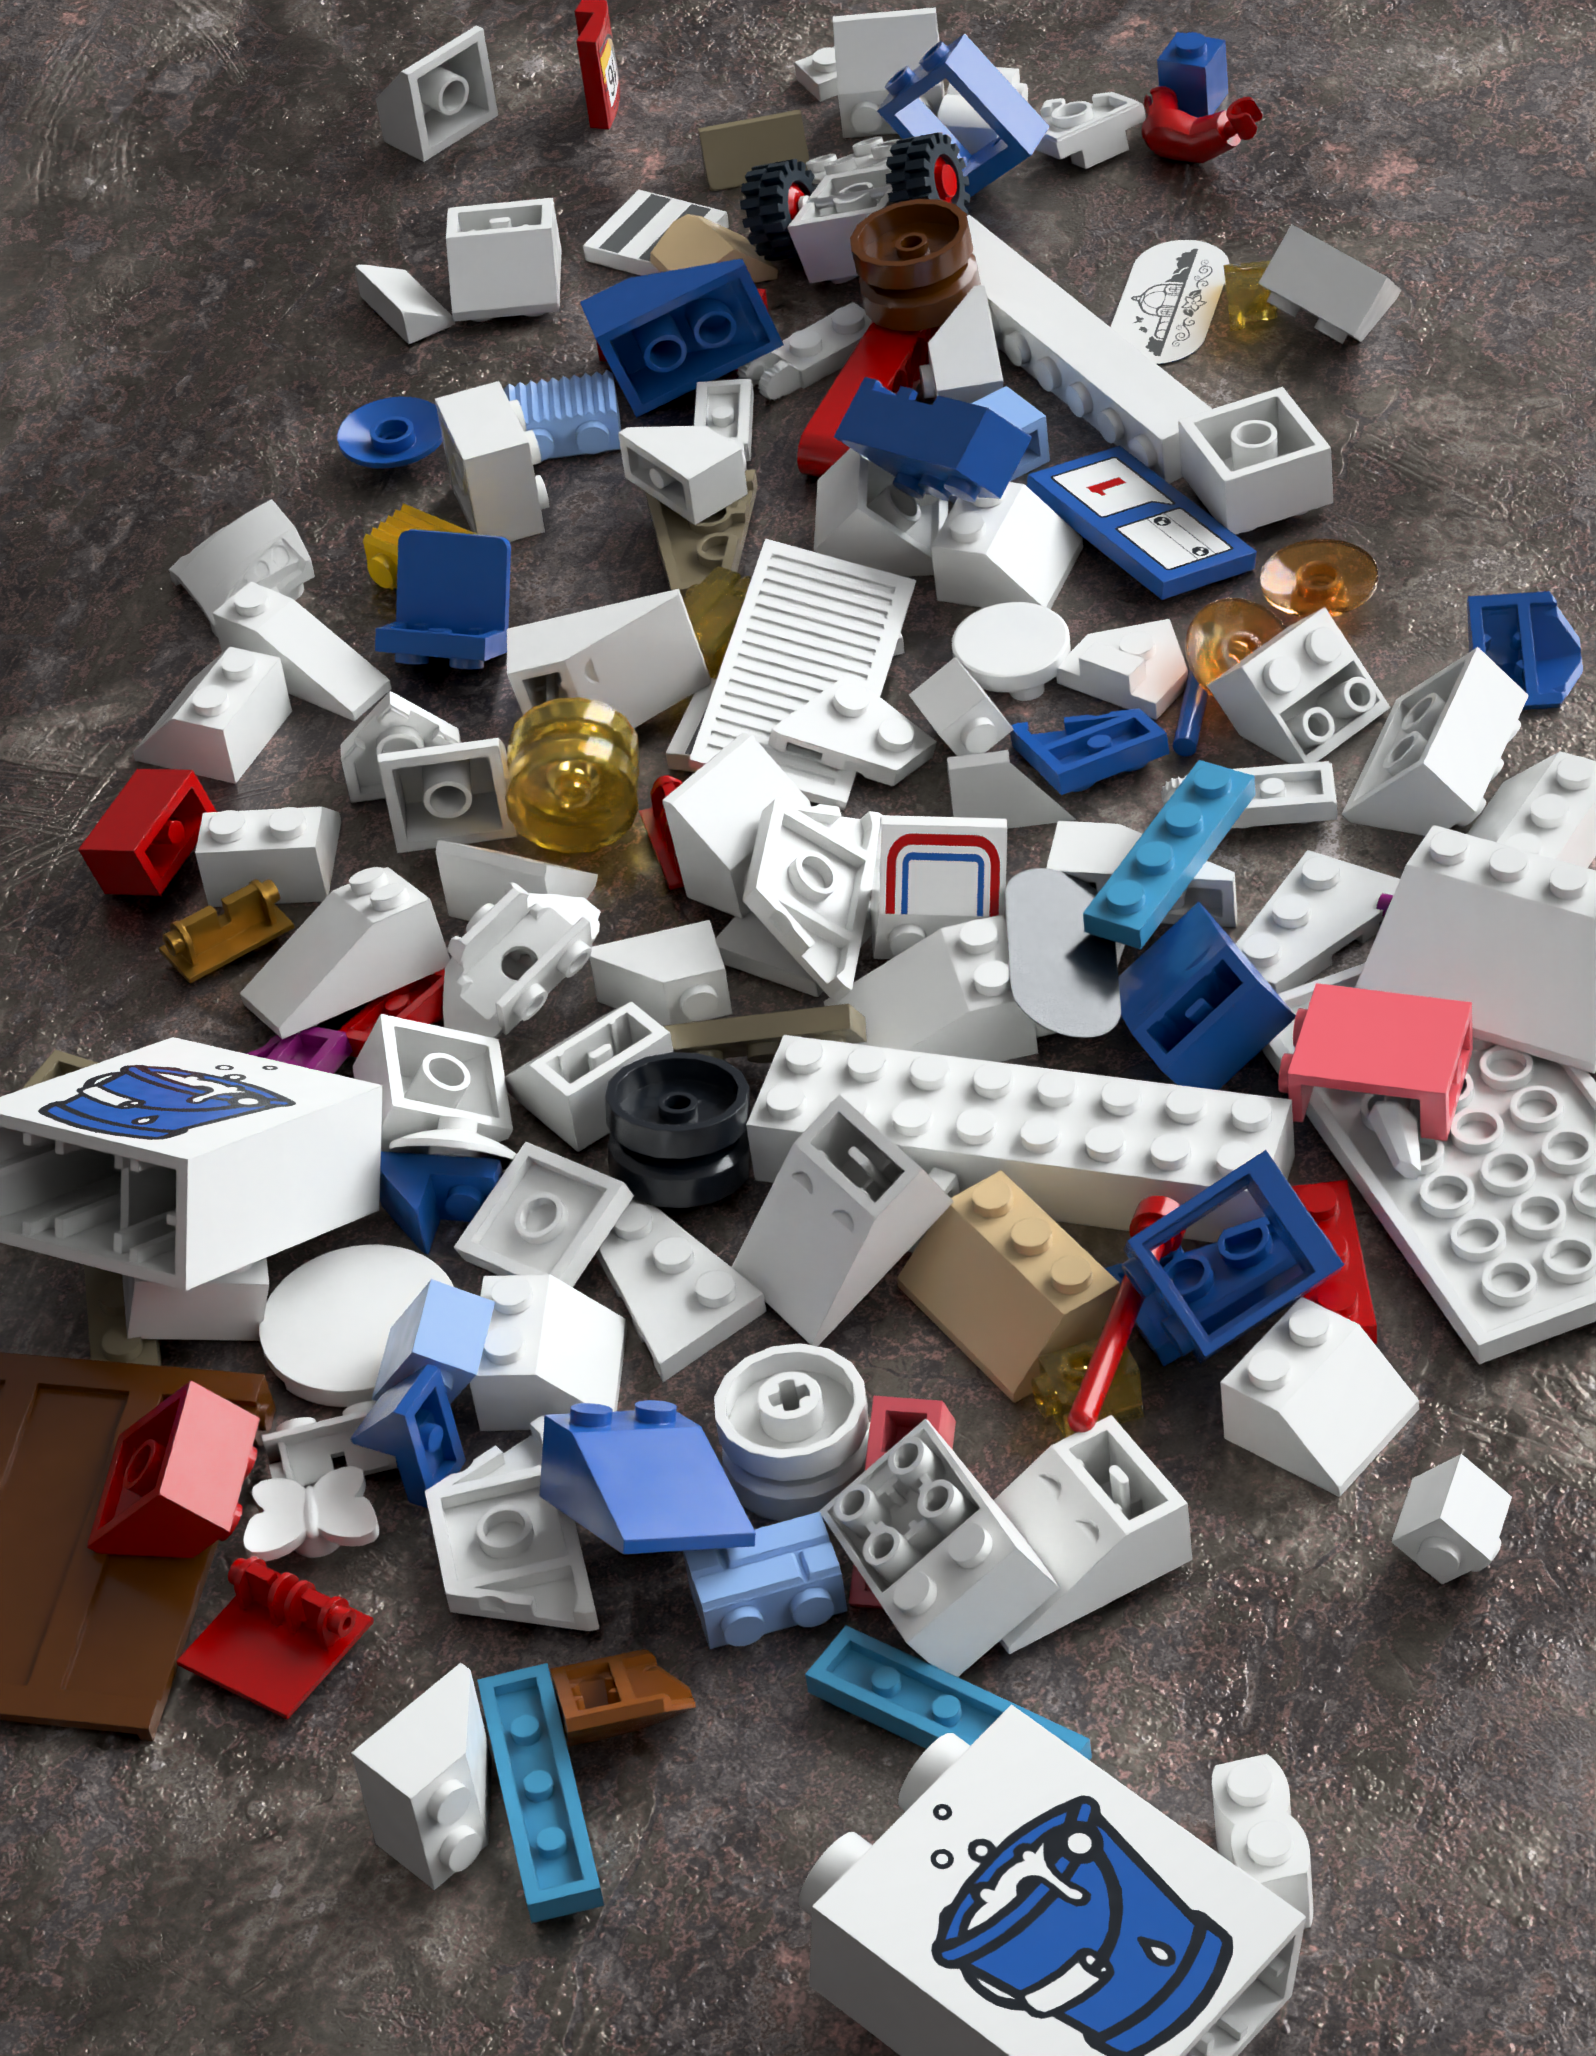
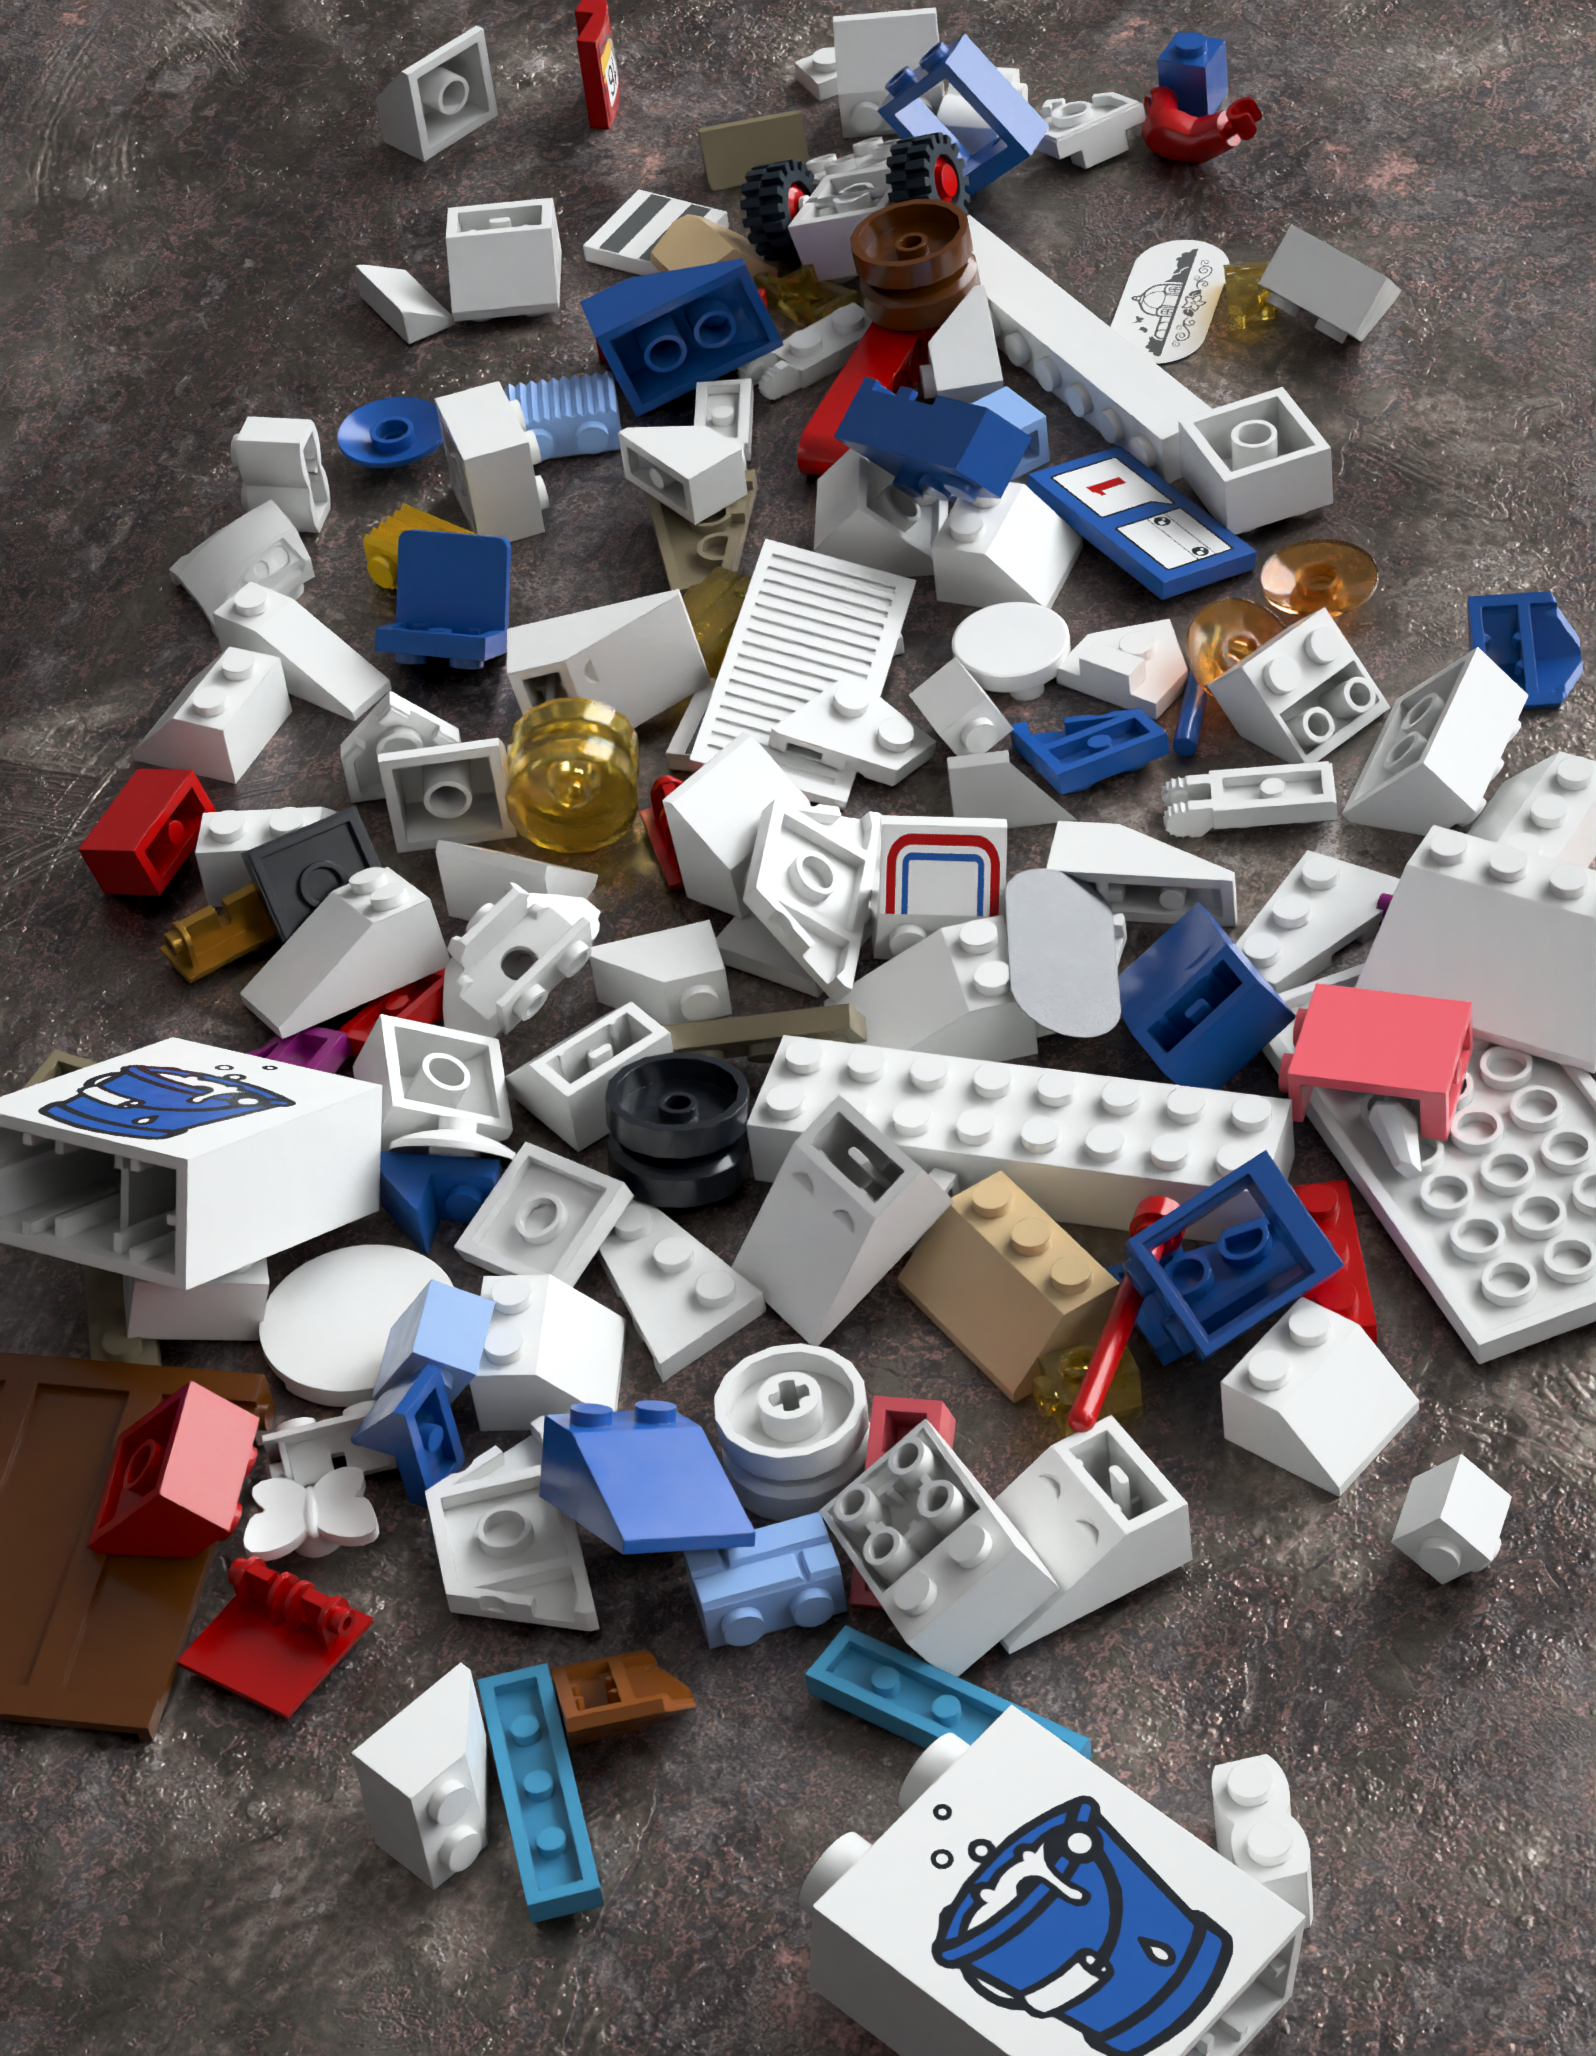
dark azure plate [1083,760,1256,949] -> none
none -> white brick [230,416,331,533]
none -> black tile [241,805,382,947]
none -> clear yellow slope [753,263,862,328]

